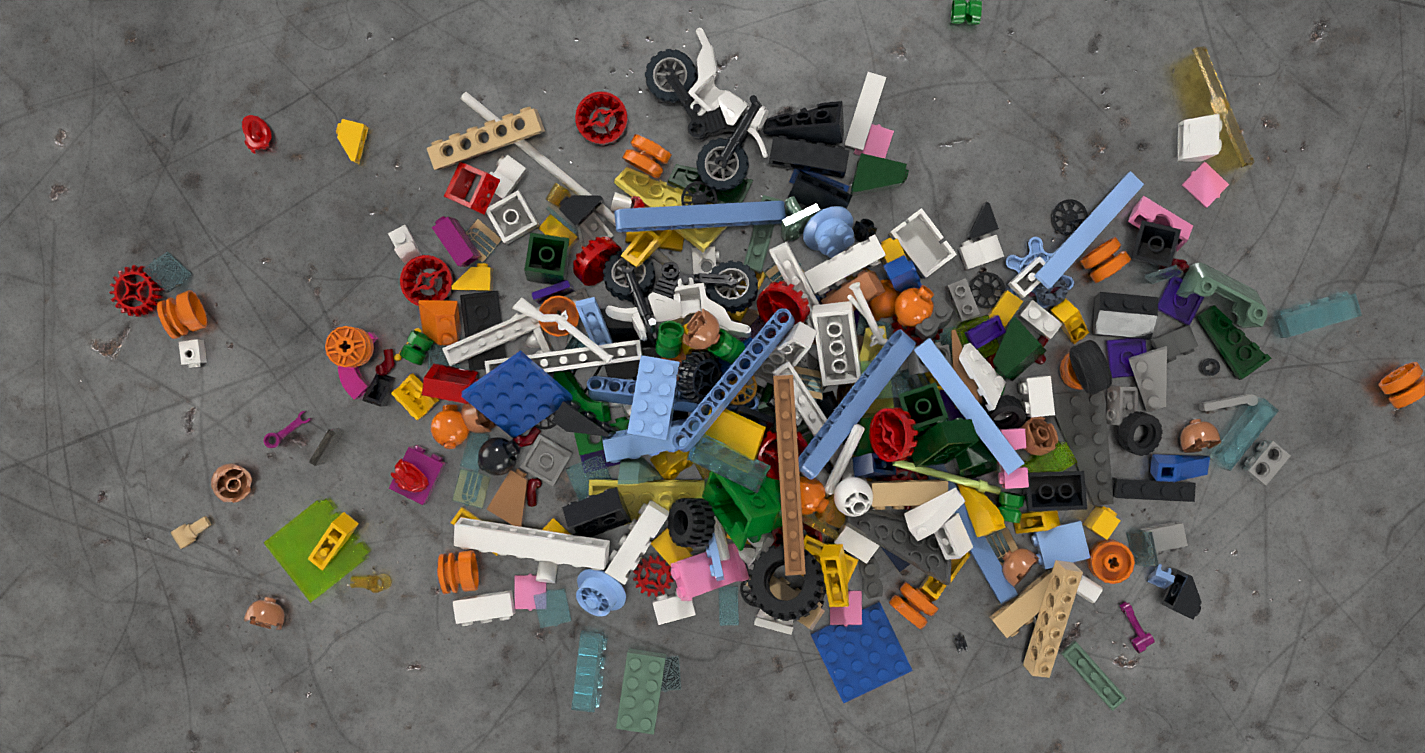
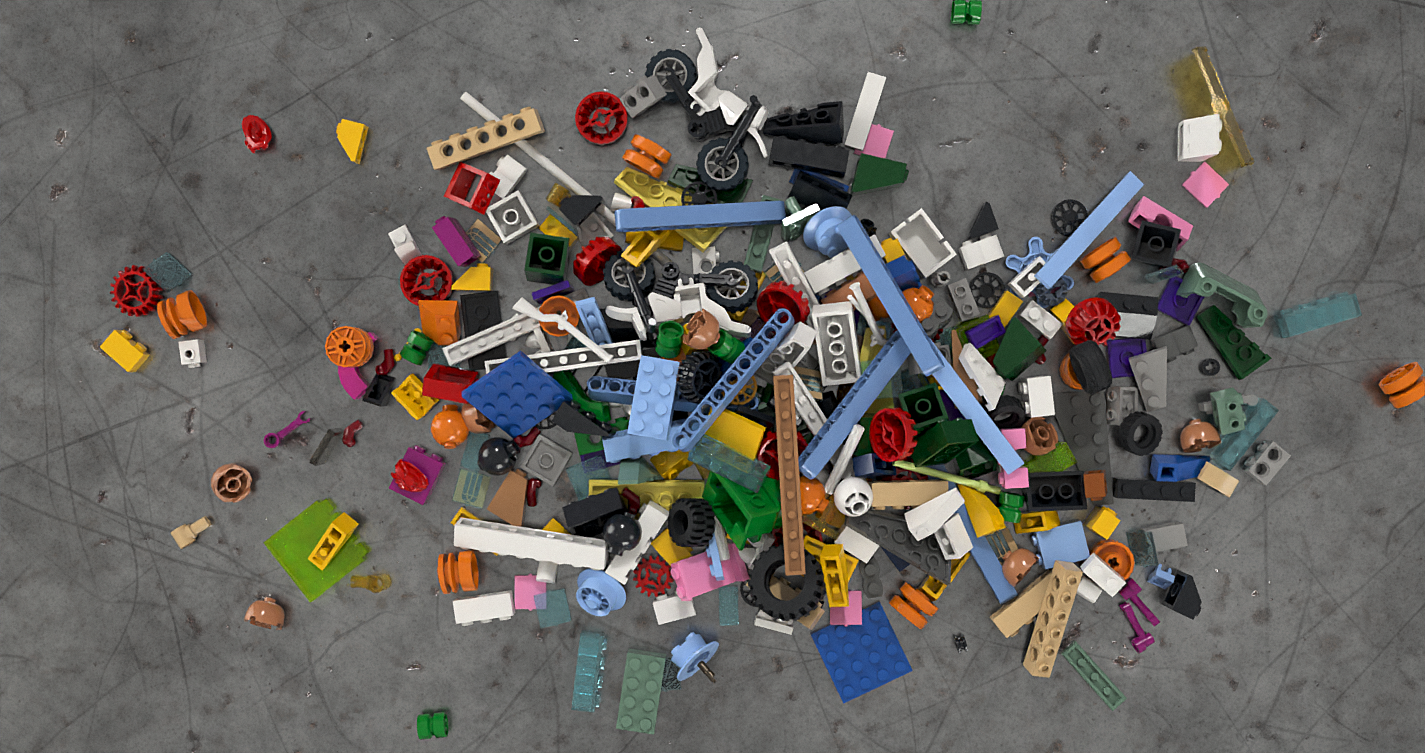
none -> yellow brick [100,330,150,372]
none -> dark red arm [342,419,364,447]
none -> green wheel [417,712,449,740]
none -> black brick [603,511,642,556]
none -> light grey brick [619,75,667,118]
none -> dark red arm [621,487,640,515]
none -> light blue piece [671,632,719,684]
none -> medium blue beam [837,215,945,377]
none -> light grey pin [930,271,950,287]
none -> red gear [1066,297,1121,347]
none -> white brick [1080,552,1126,597]
none -> dark orange brick [1083,470,1108,501]
none -> magenta brick [1119,578,1160,627]
none -> tan slope [1197,462,1239,498]
none -> sand green brick [1210,387,1246,435]

